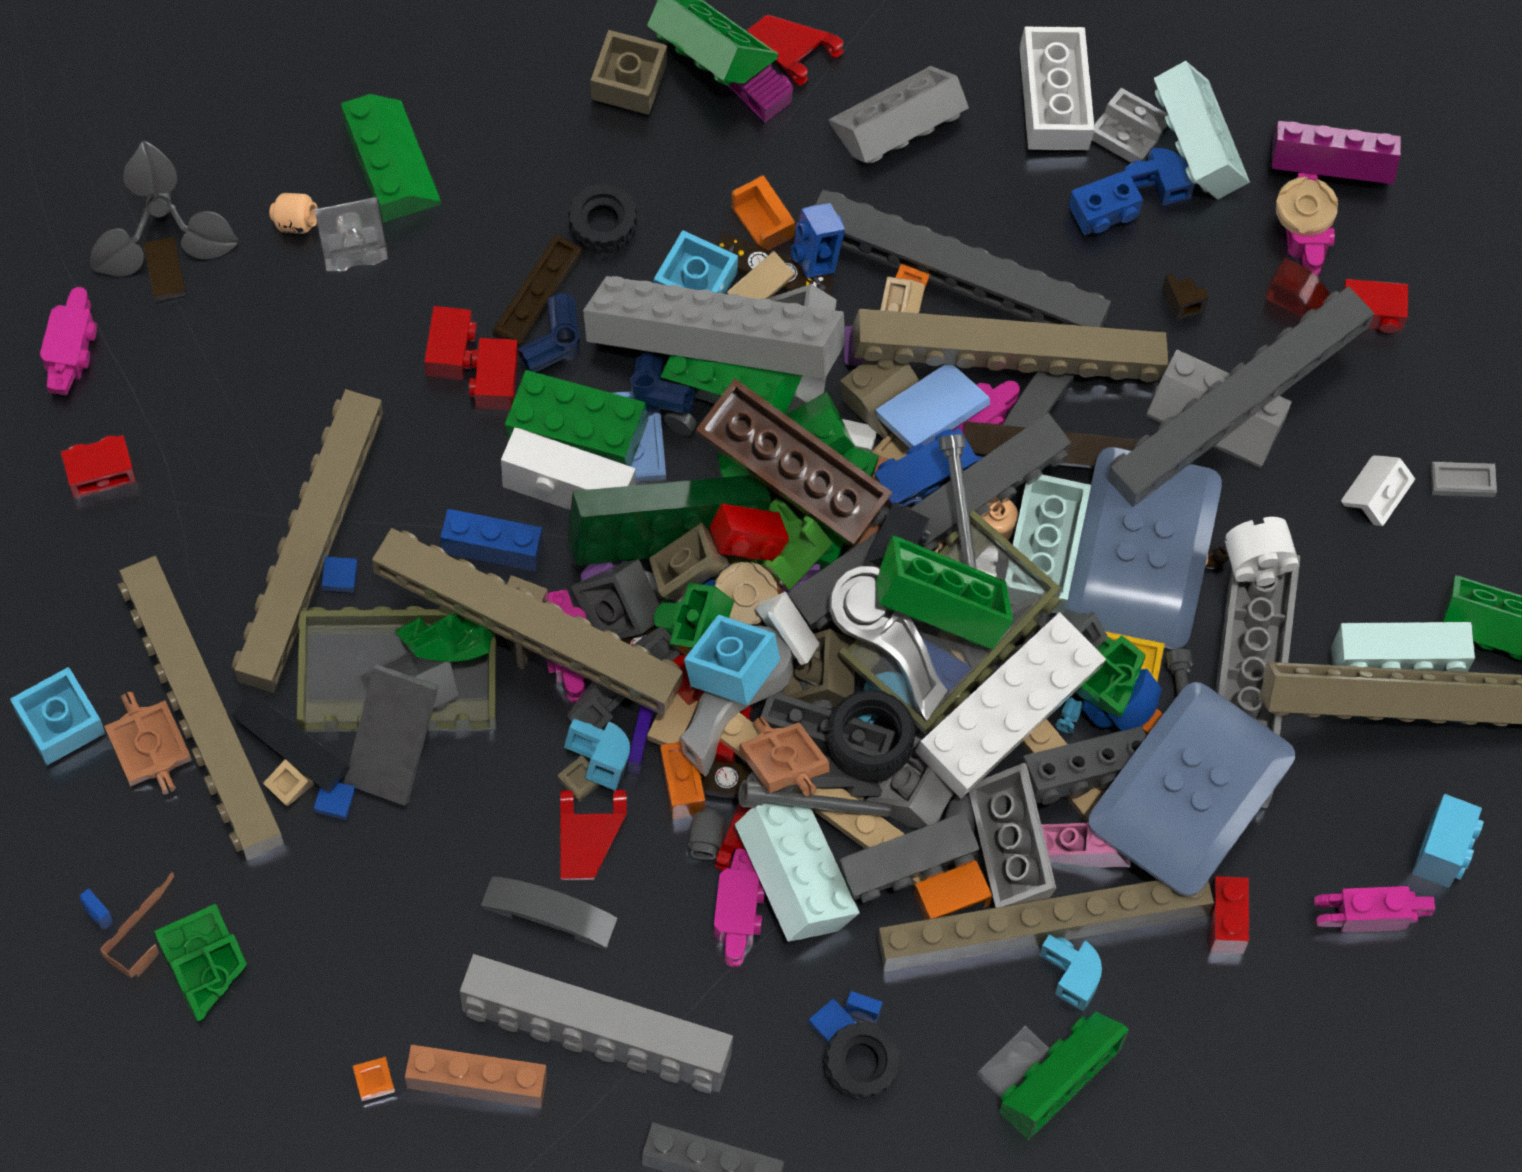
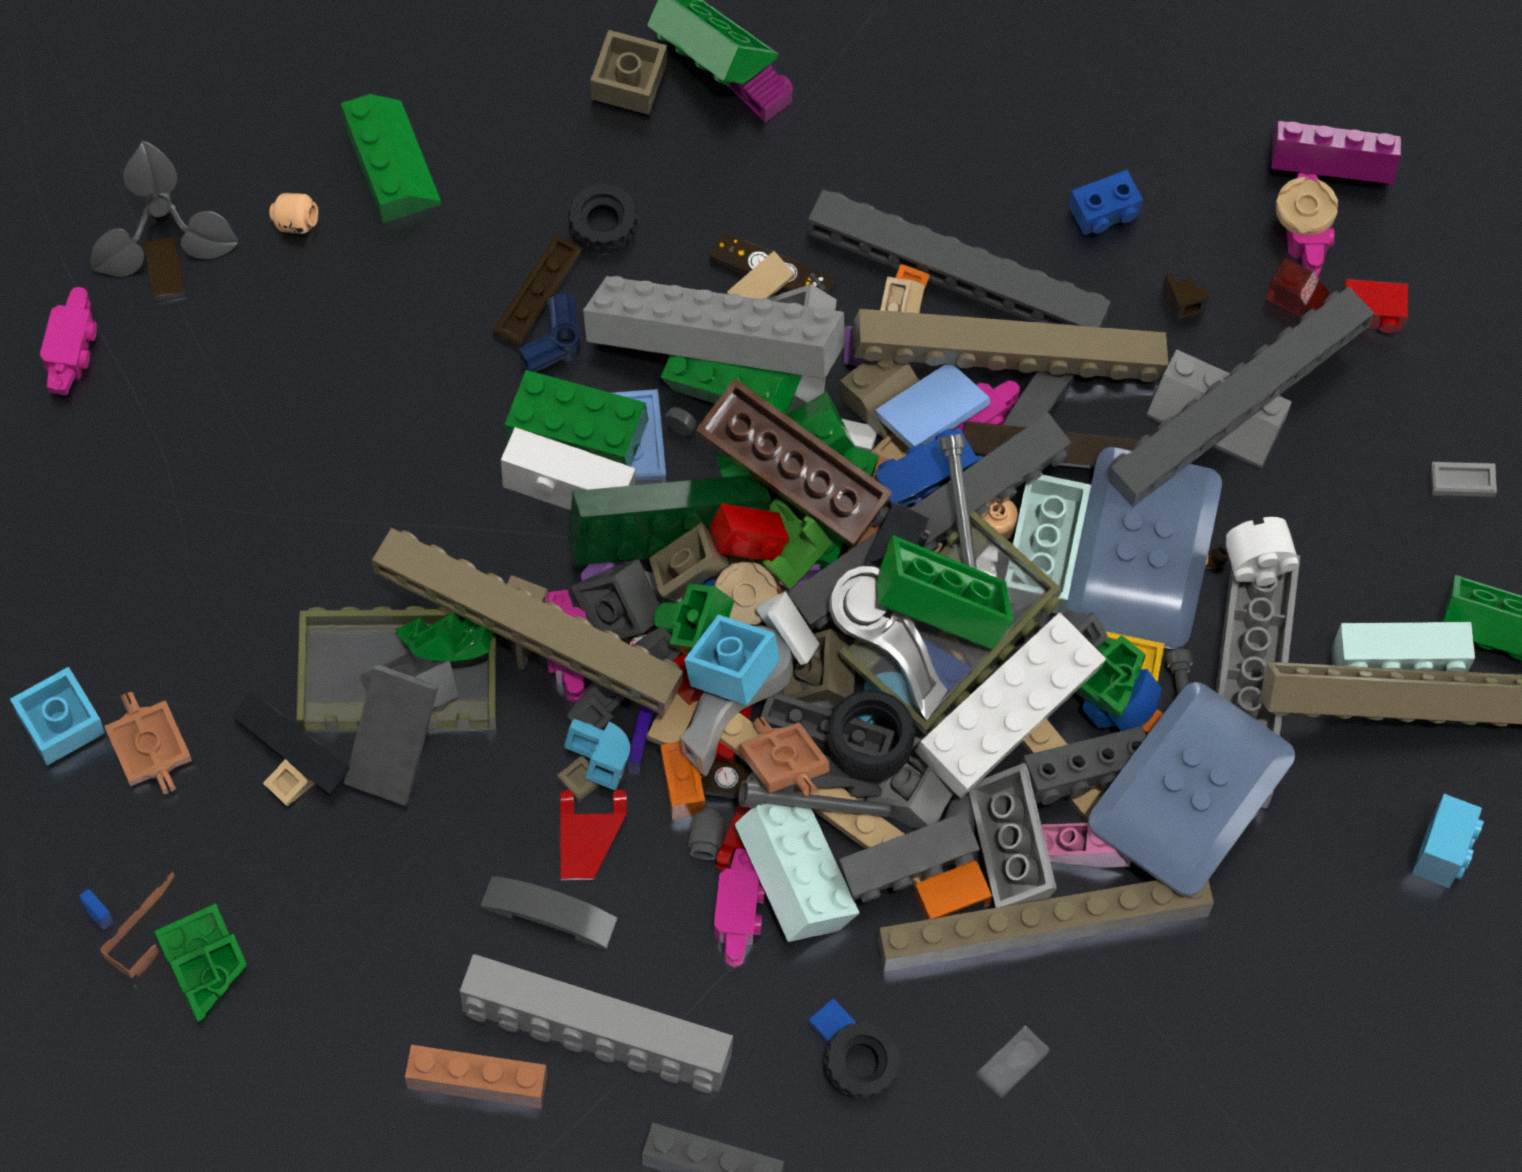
red brick [61,435,136,498] -> none
dark tan brick [118,555,284,860] -> none
dark tan brick [232,389,383,693] -> none
blue tile [314,783,356,820] -> none
clear slope [315,197,388,272] -> none
blue tile [322,557,358,593] -> none
orange plate [353,1057,395,1101] -> none
red brick [424,306,477,380] -> none
blue brick [440,509,543,572] -> none
red brick [469,338,518,410] -> none
dark blue piece [630,351,695,415] -> none
medium azure brick [654,230,738,294] -> none
orange panel [731,175,795,250] -> none
red flag [746,15,844,86] -> none
blue brick [791,203,845,278] -> none
light grey slope [828,66,969,163] -> none
blue tile [845,991,883,1024] -> none
green slope [999,1012,1129,1141] -> none
white brick [1019,27,1095,150] -> none
medium azure brick [1039,934,1102,1011] -> none
medium azure piece [1055,698,1083,733] -> none
light grey slope [1092,88,1169,163] -> none
blue brick [1124,148,1195,205] -> none
light aqua brick [1154,61,1250,199] -> none
red brick [1210,876,1249,954] -> none
dark pink hinge [1314,886,1435,933] -> none
white panel [1341,455,1415,526] -> none

